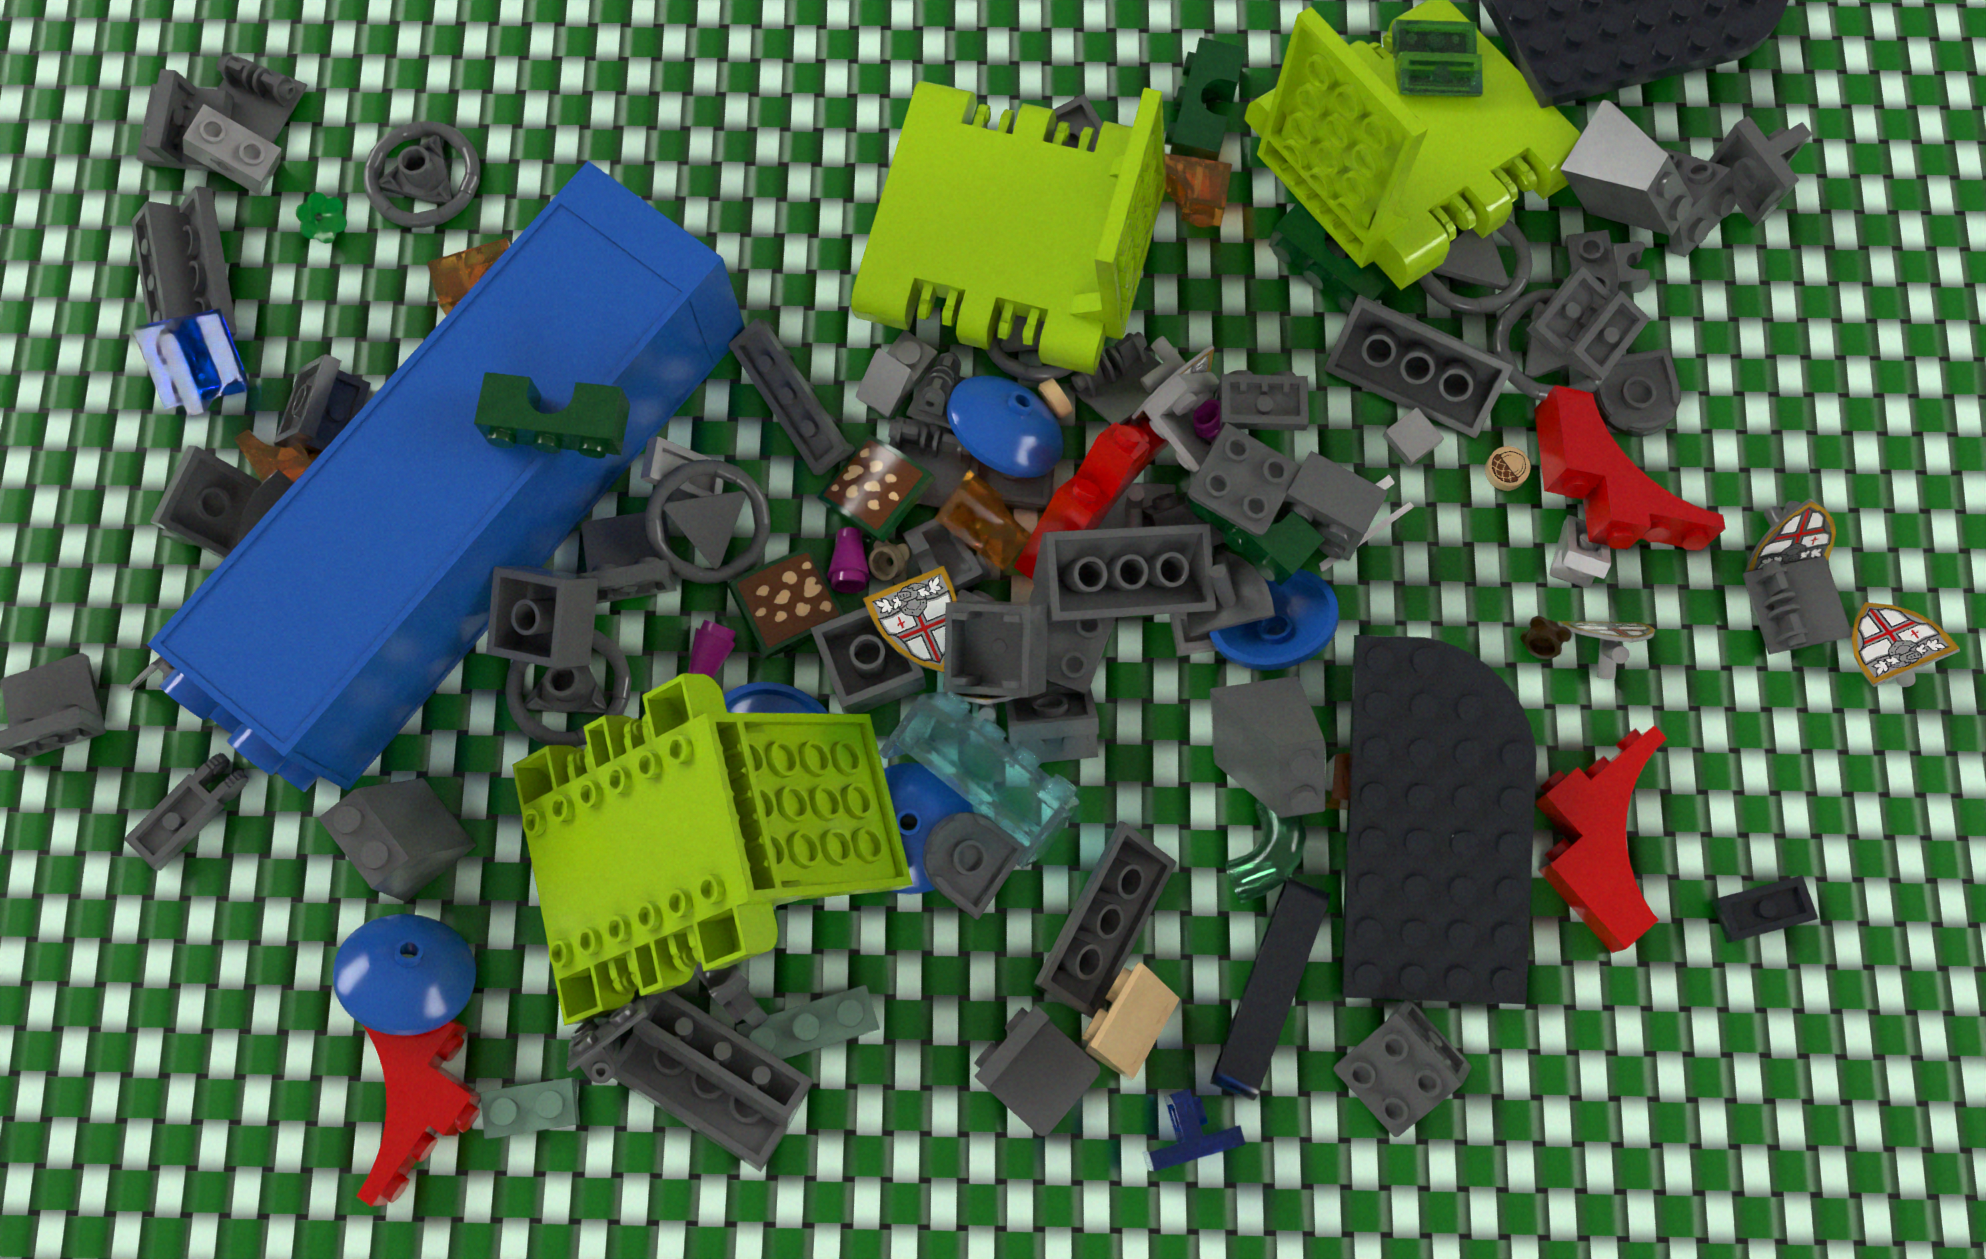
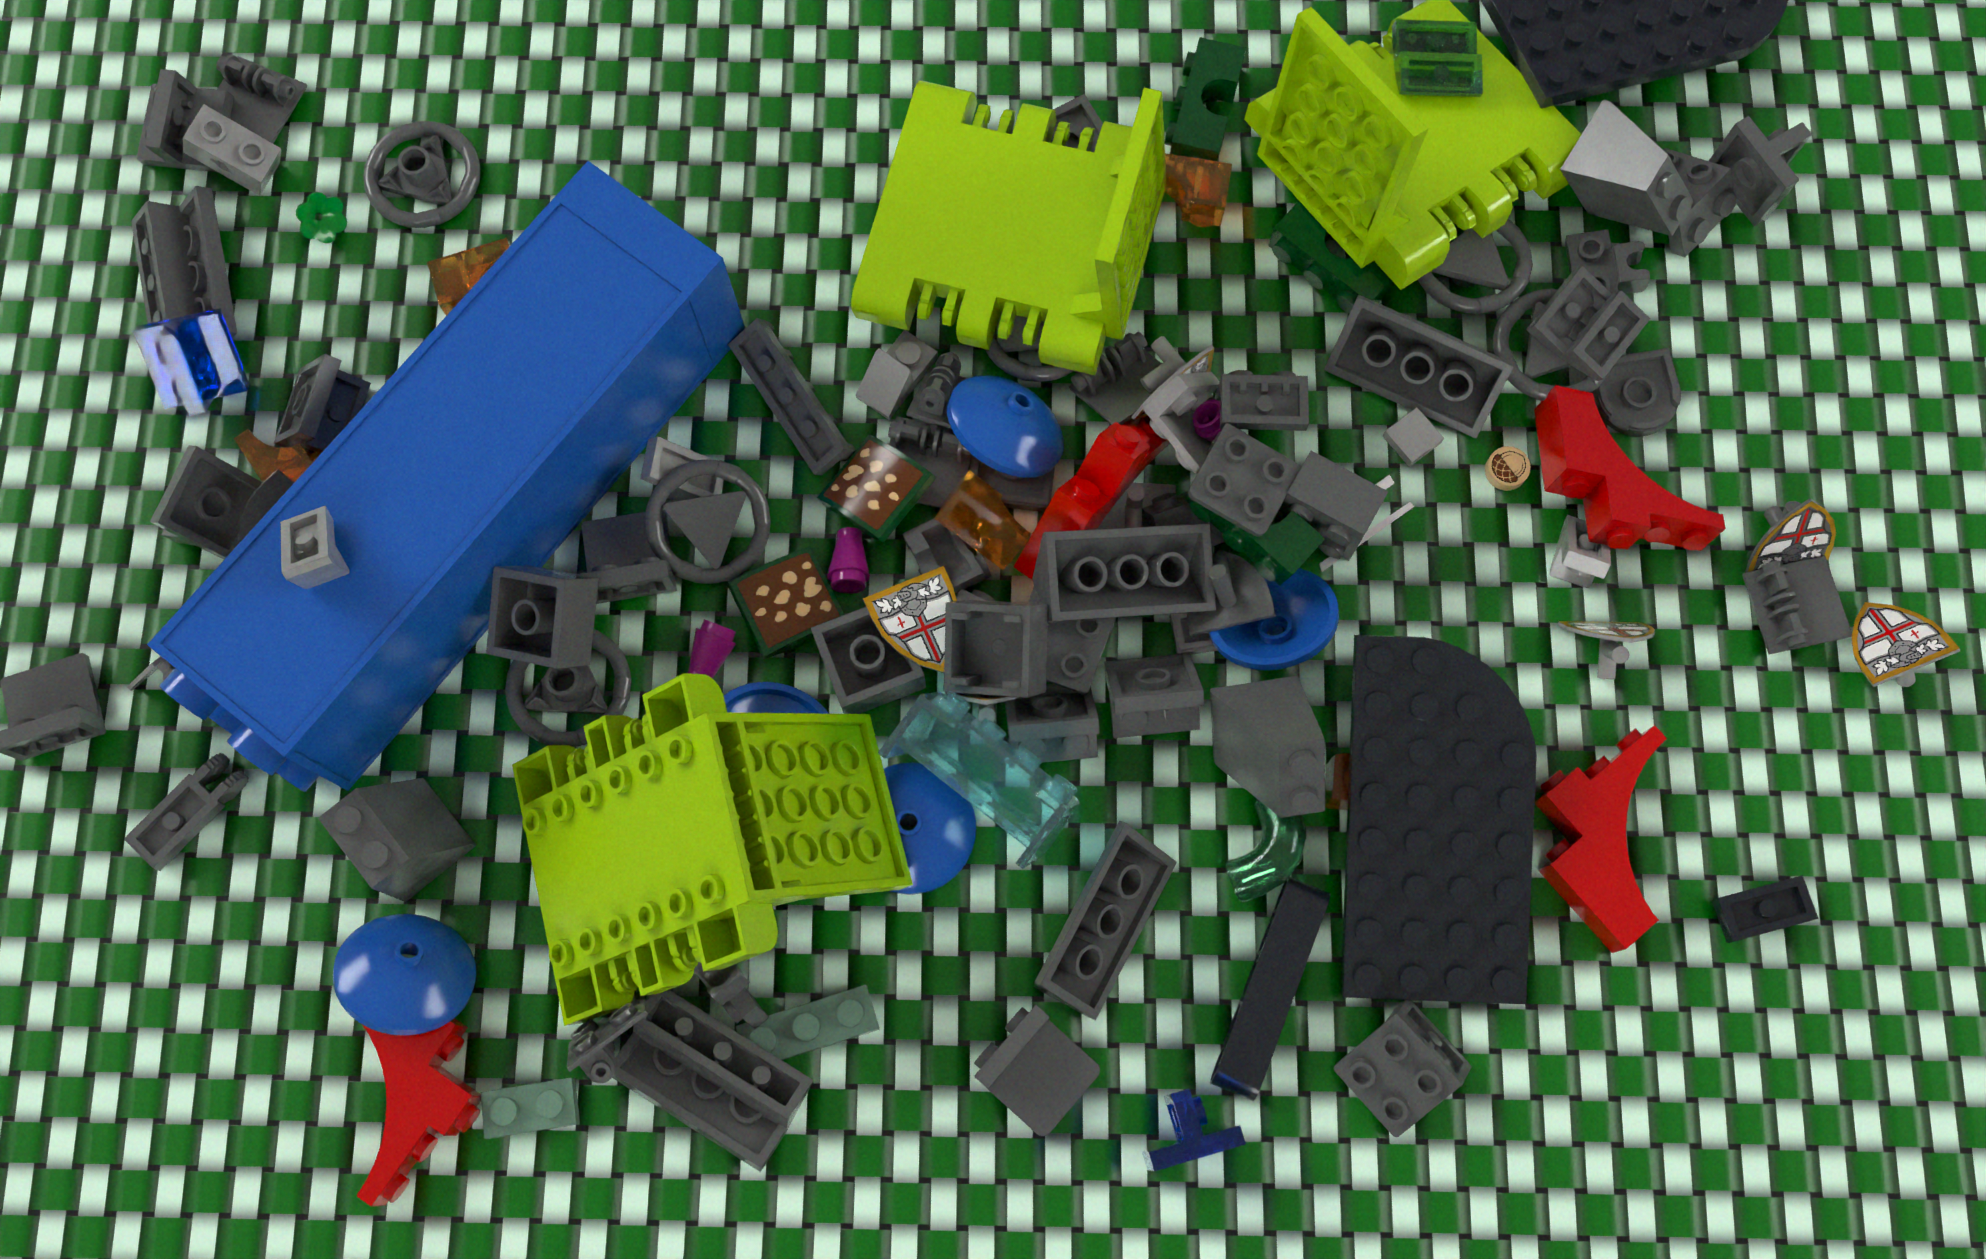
dark green arch [474,372,630,459] -> none
dark tan plate [869,539,912,584] -> none
dark grey tile [923,812,1028,920] -> none
tan tile [1038,378,1073,420] -> none
tan slope [1082,962,1180,1081] -> none
dark brown plate [1520,616,1572,659] -> none
none -> light grey slope [280,506,350,589]
none -> dark grey bracket [1104,653,1204,738]

